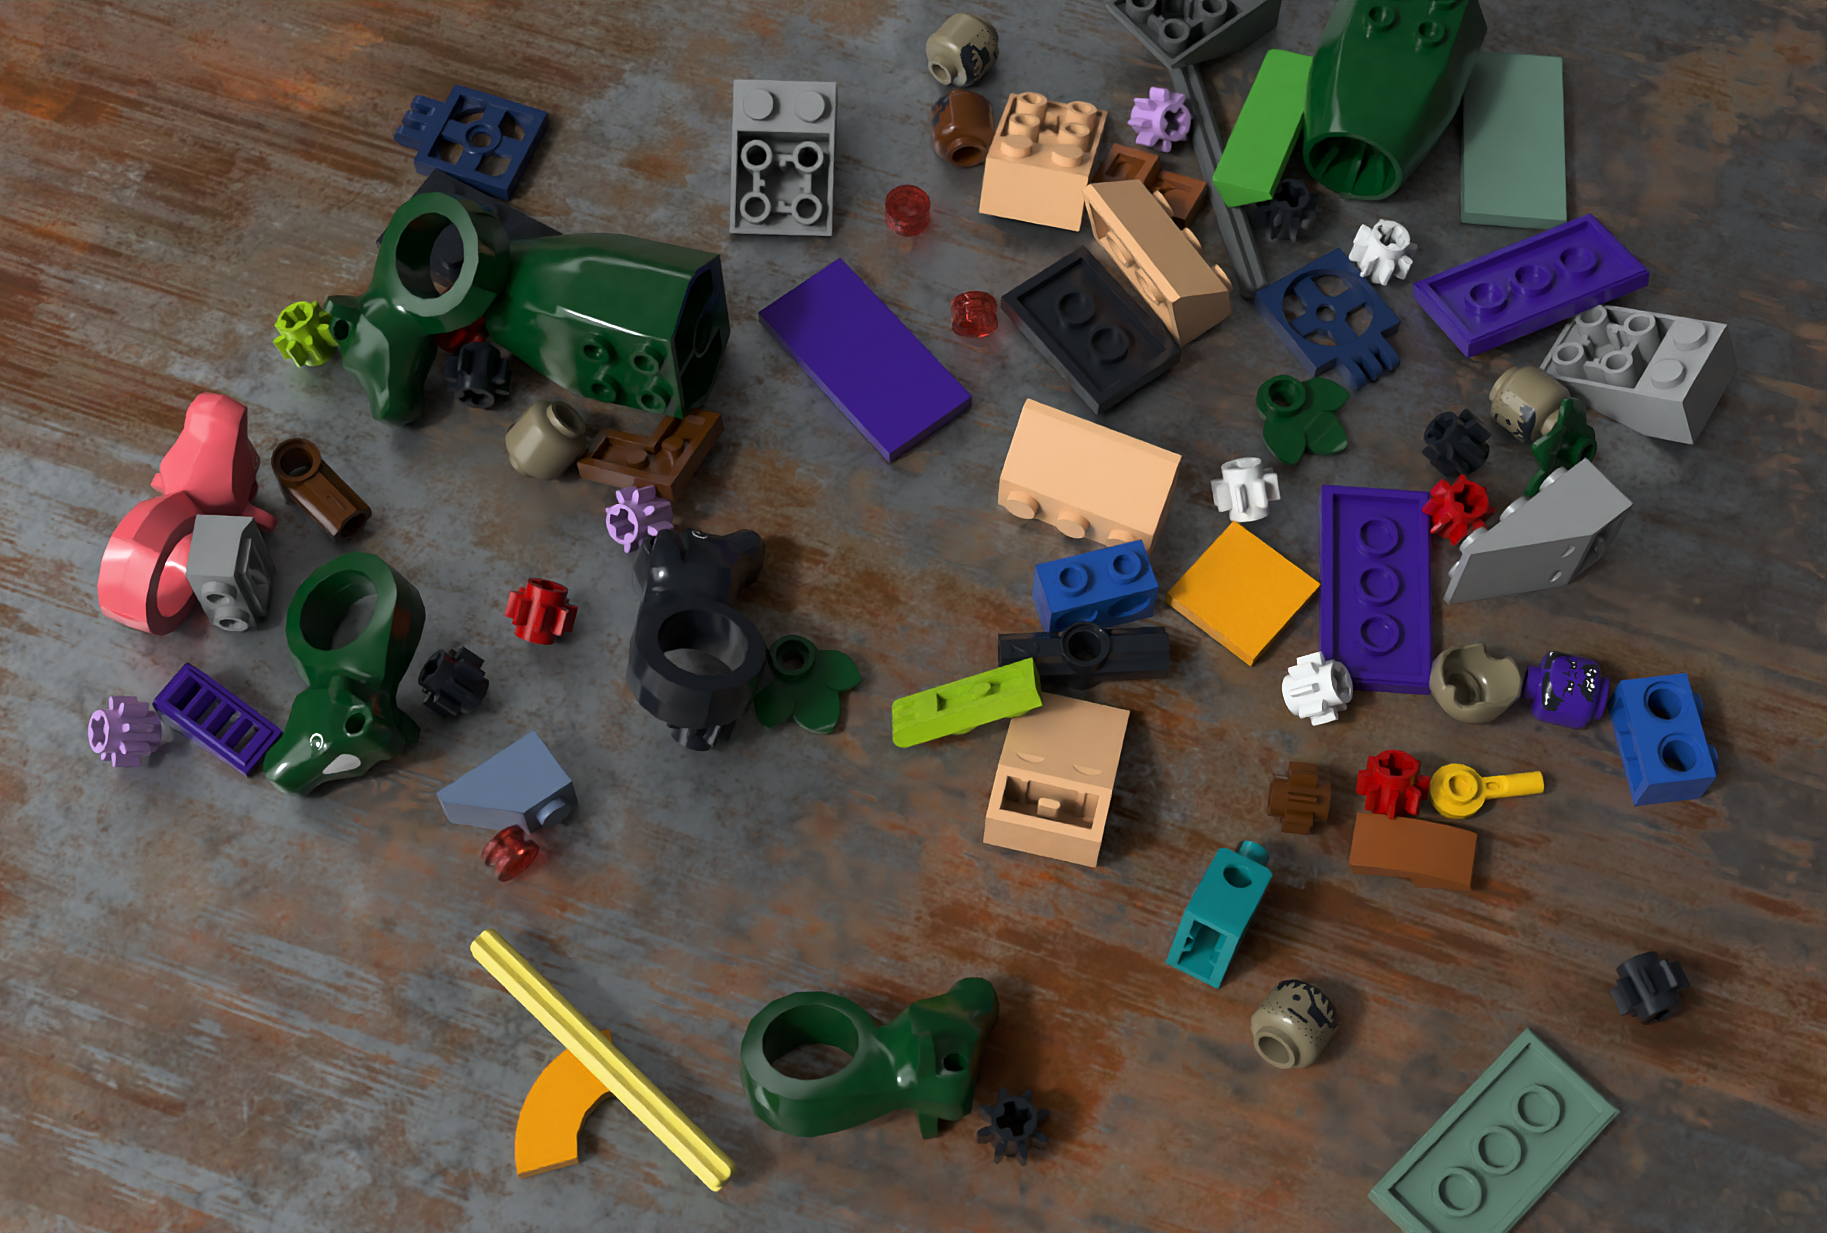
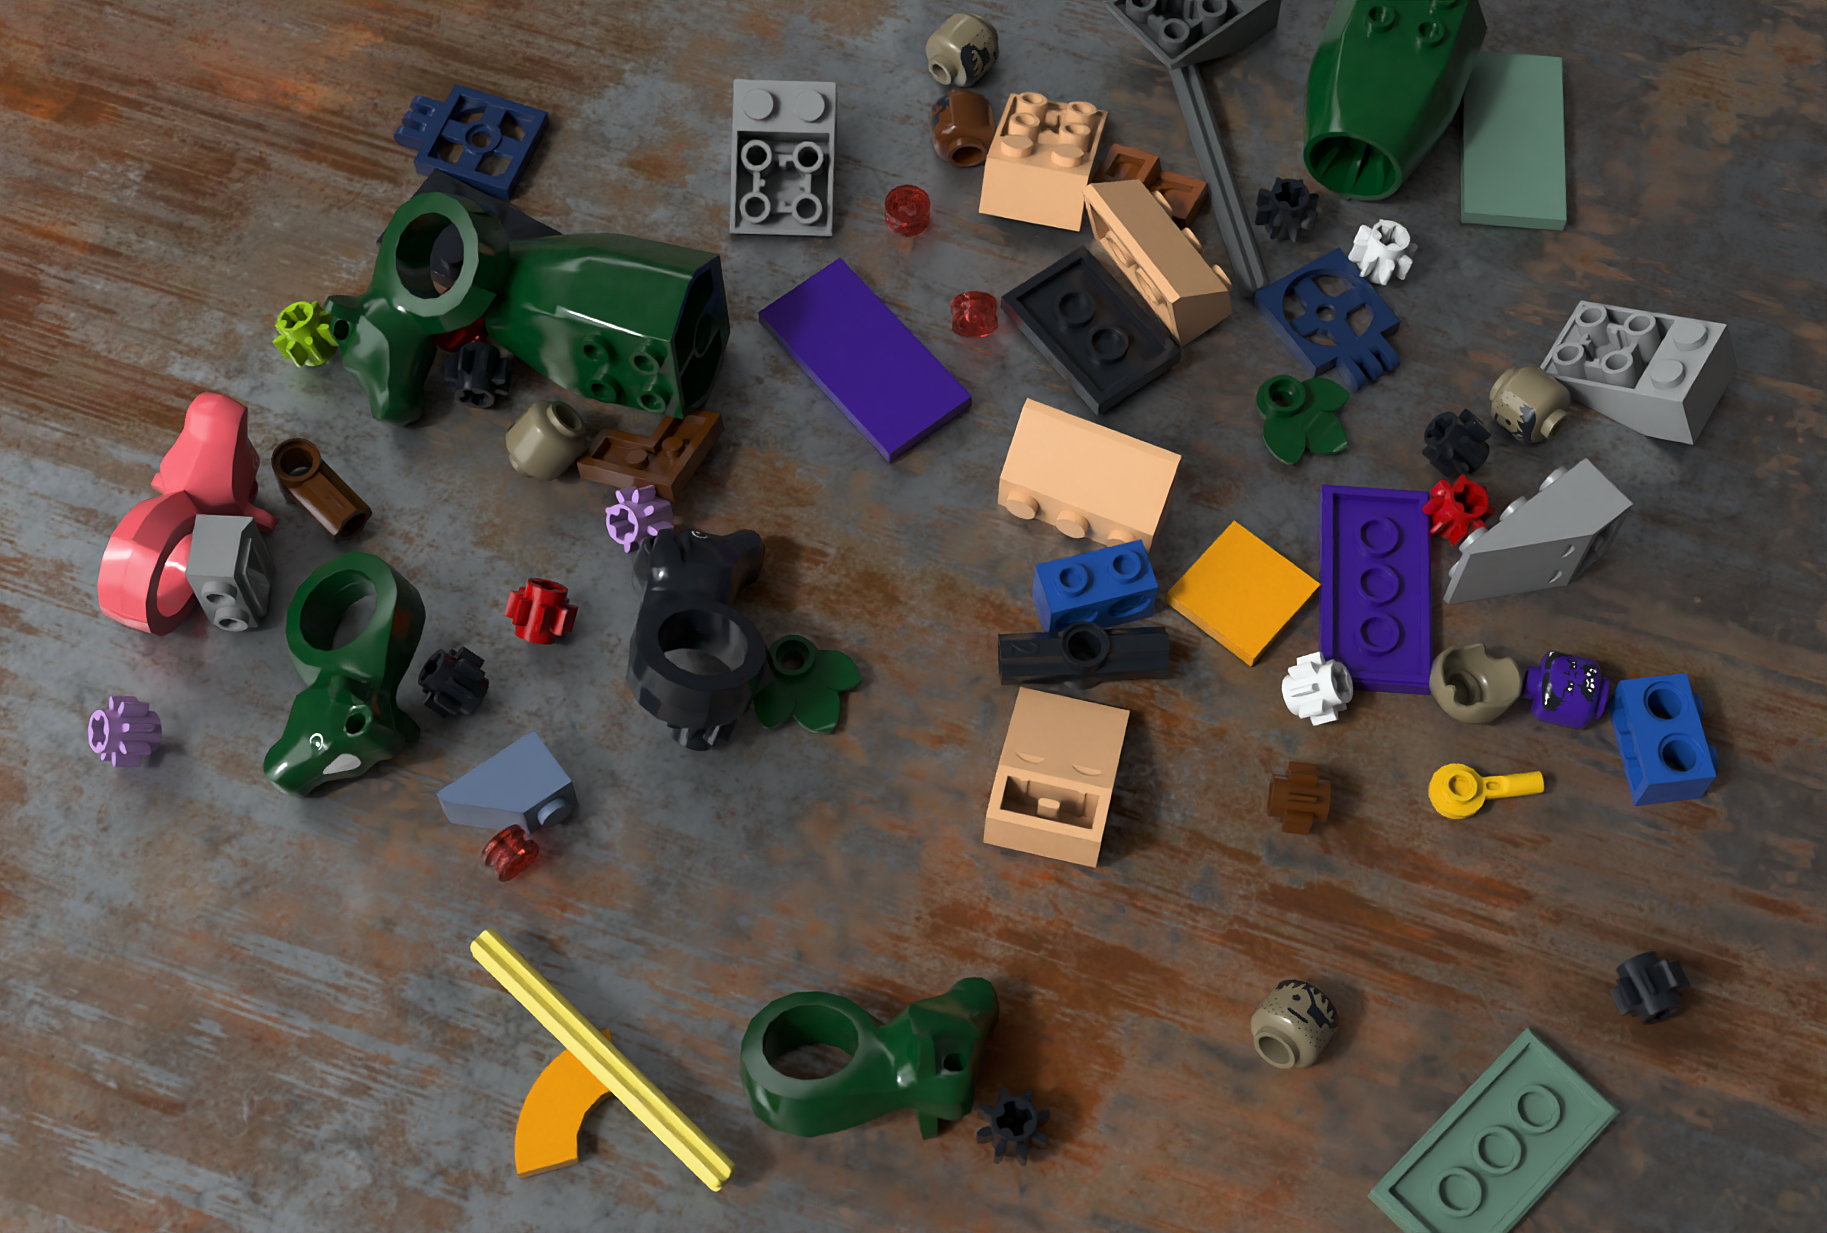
dark purple slope [152,663,283,778] -> none
lime hinge [892,657,1043,748] -> none
lavender gear [1128,87,1193,152] -> none
teal torso [1165,840,1273,989] -> none
white gear [1210,457,1281,522] -> none
bright green slope [1212,49,1313,208] -> none
dark orange slope [1349,812,1480,891] -> none
red gear [1356,750,1431,820] -> none
dark purple tile [1412,213,1650,358] -> none
dark green plate [1524,397,1597,498] -> none

